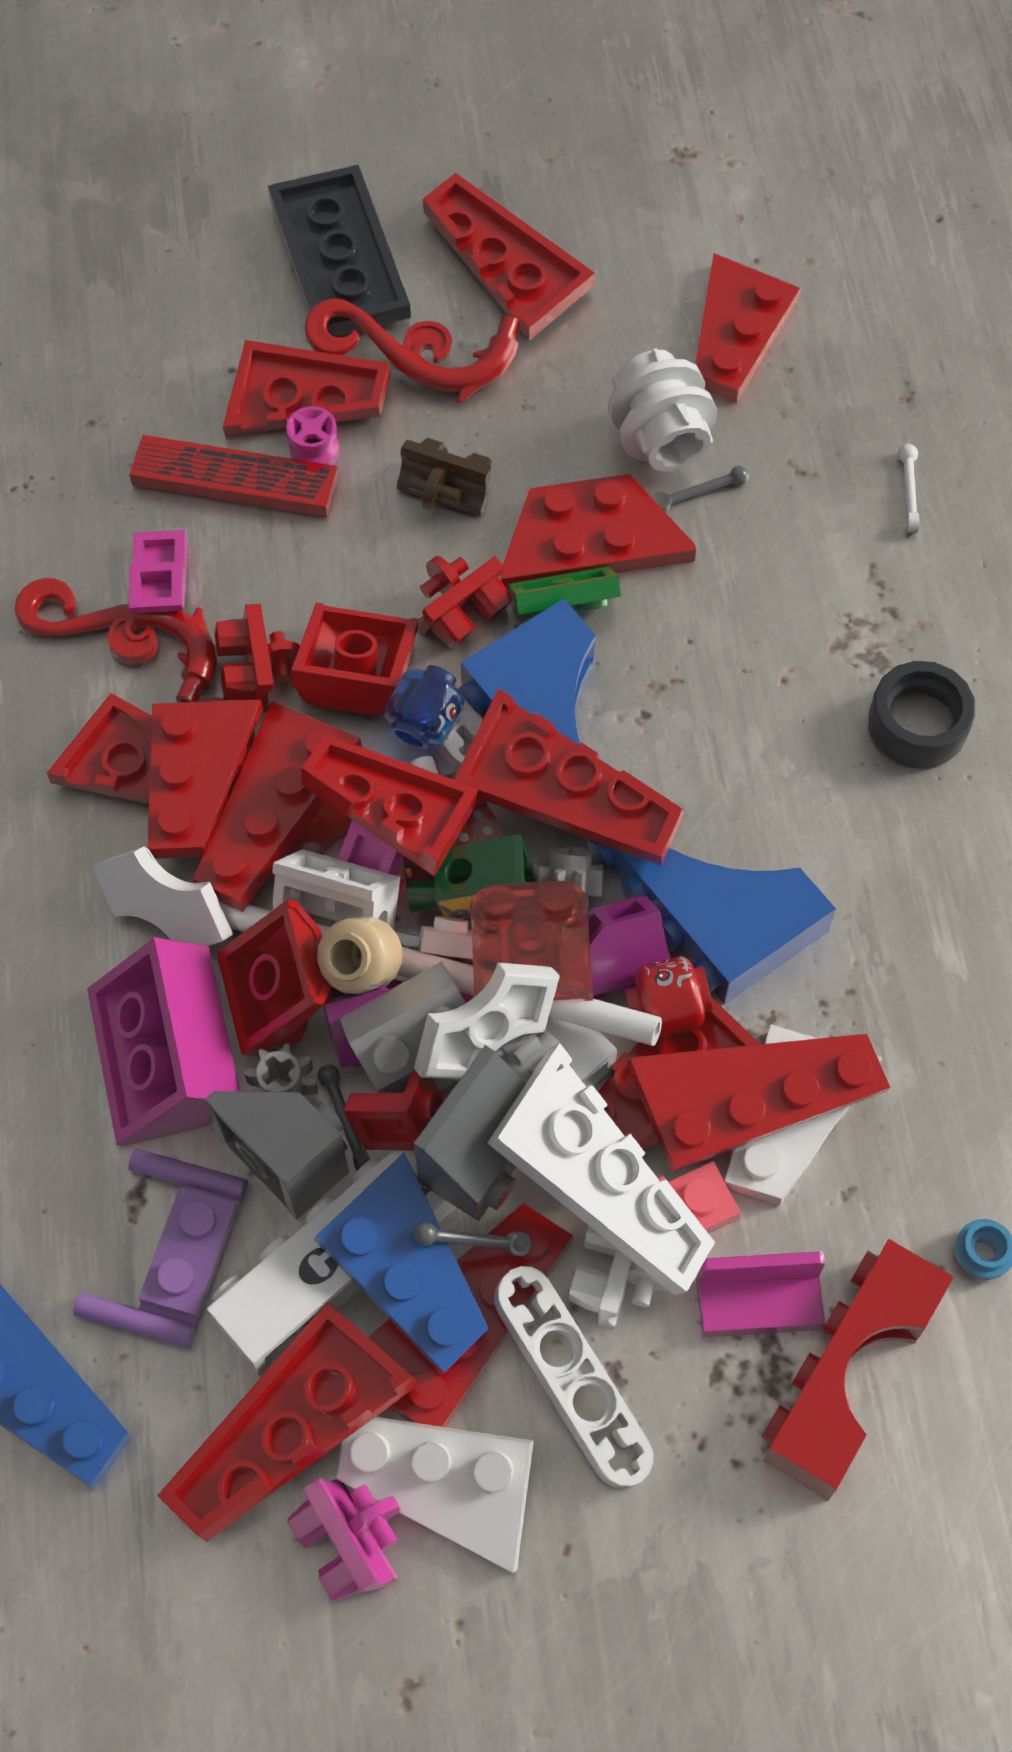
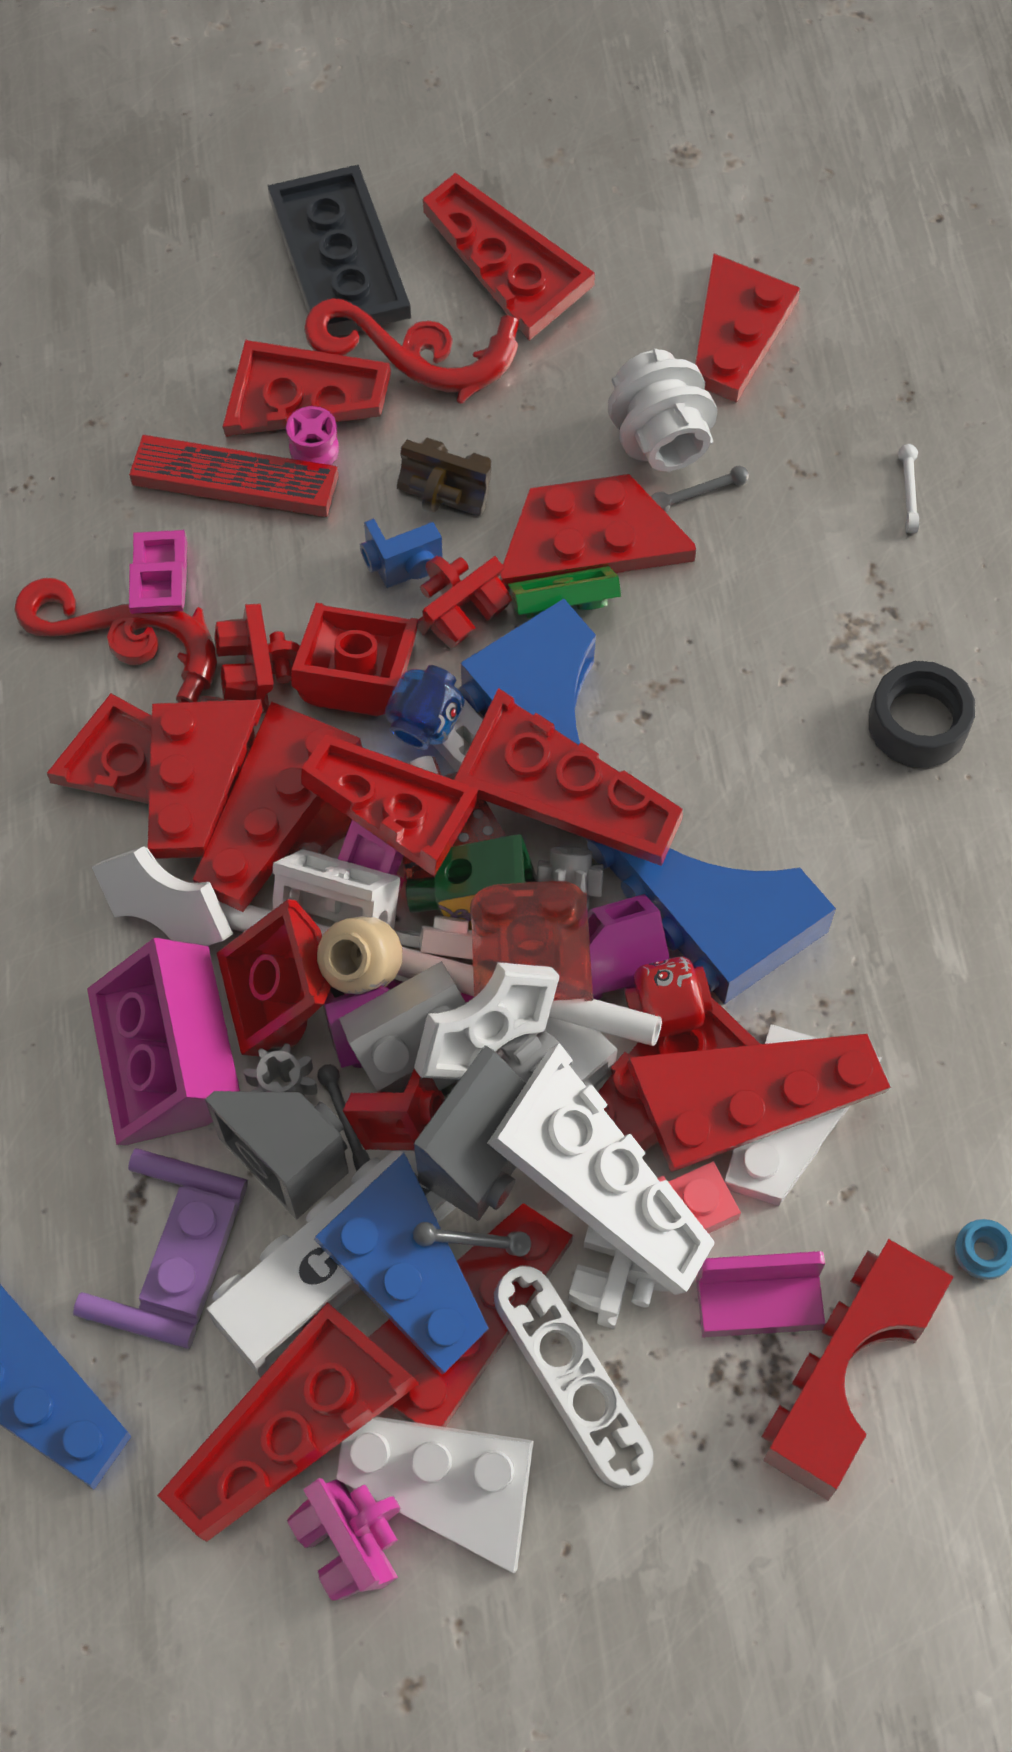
none -> blue bracket [360,519,443,588]

